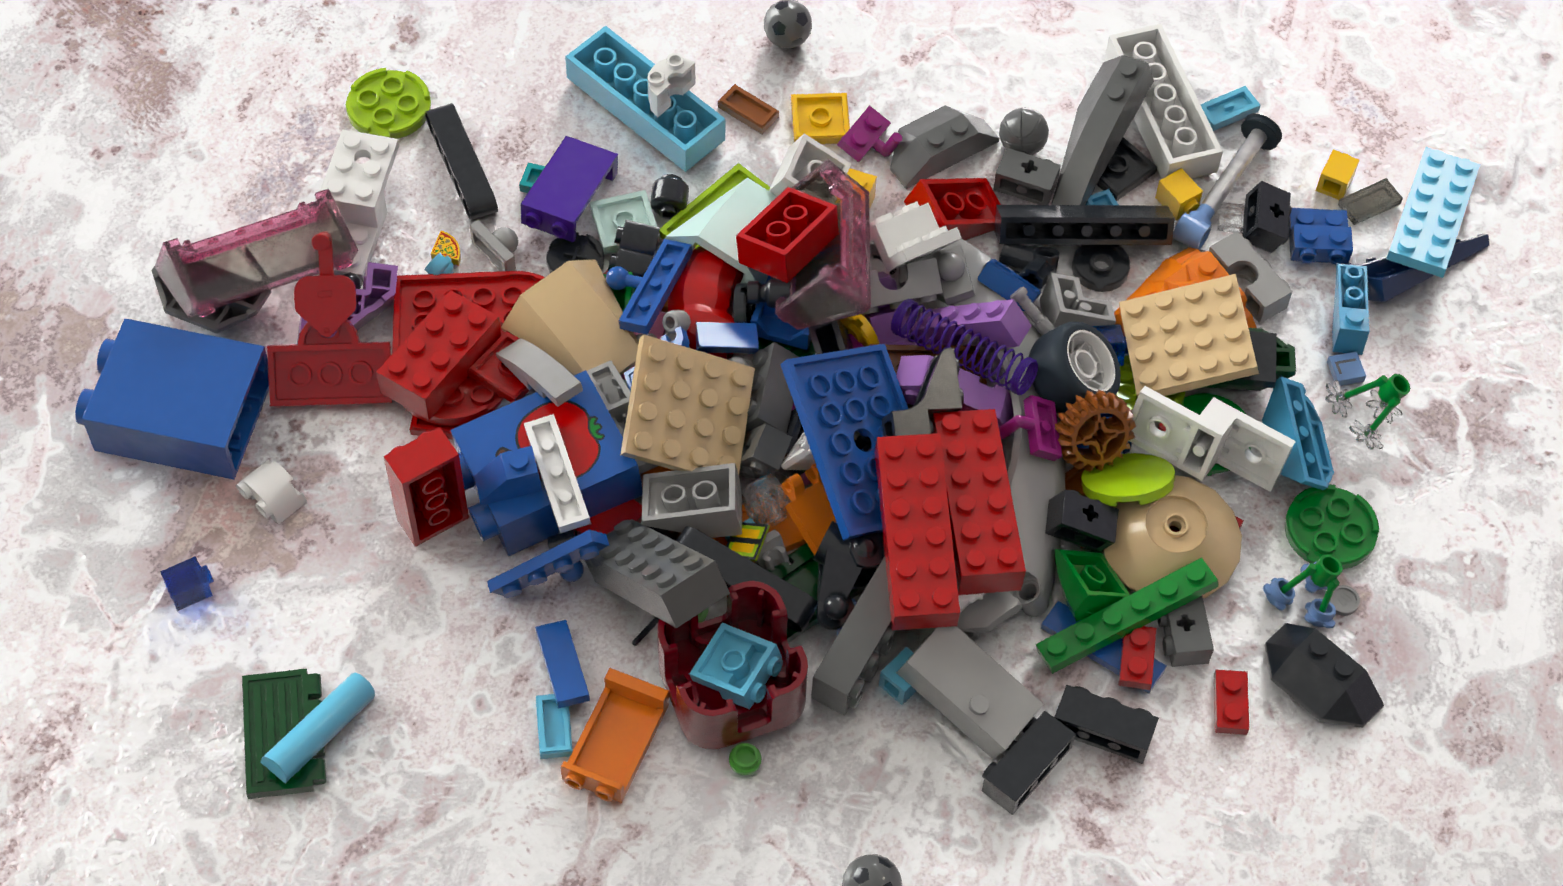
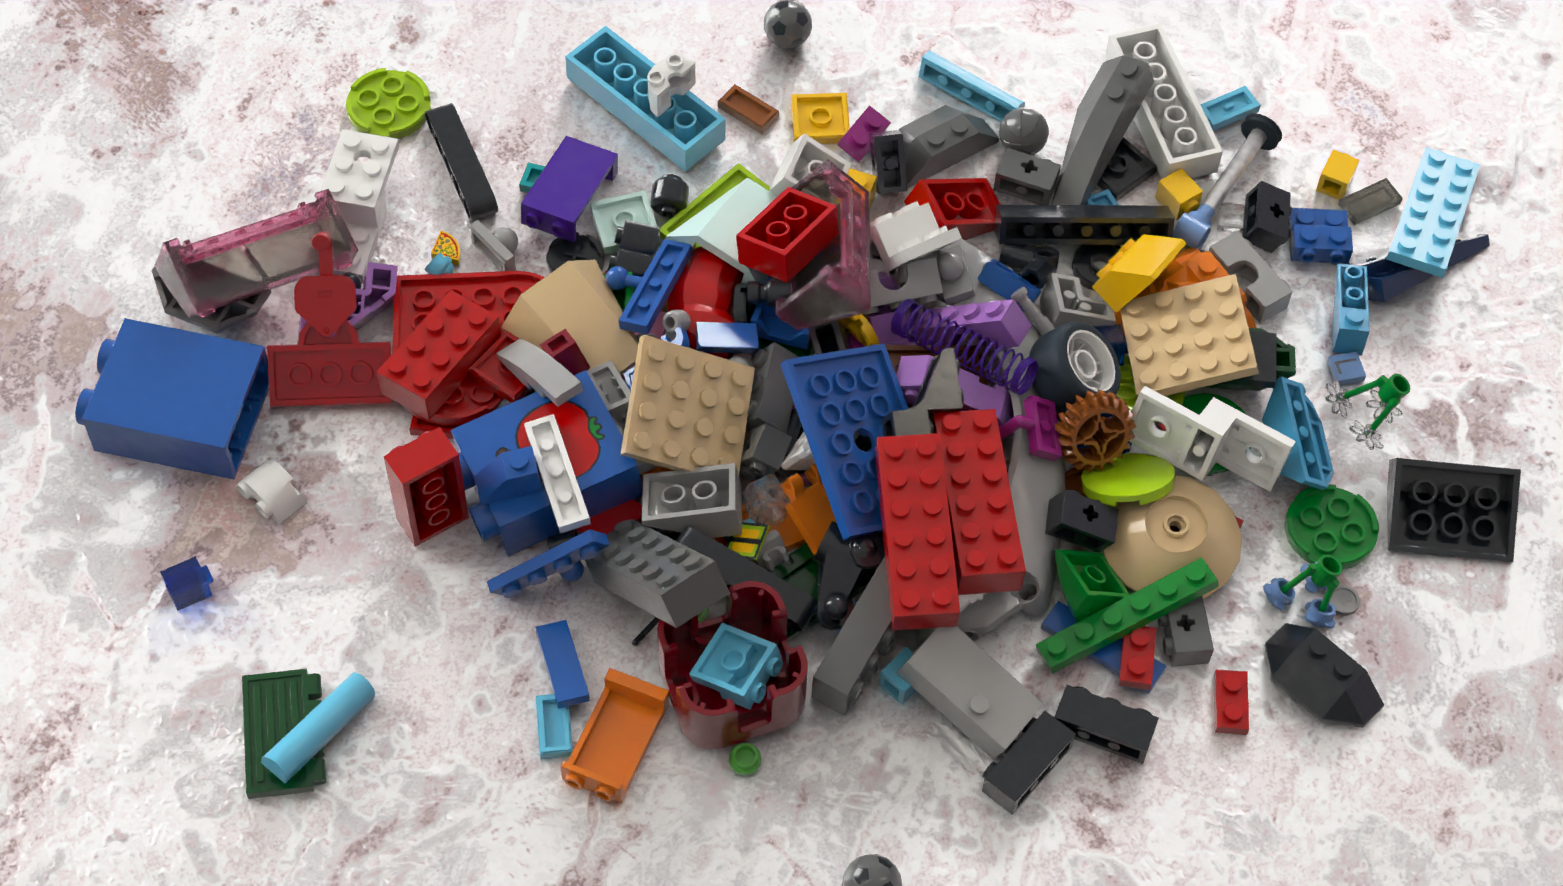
none -> dark red panel [540,329,590,376]
none -> black brick [869,130,907,194]
none -> medium azure brick [918,51,1025,122]
none -> yellow slope [1092,234,1187,313]
none -> black slope [1387,458,1521,562]

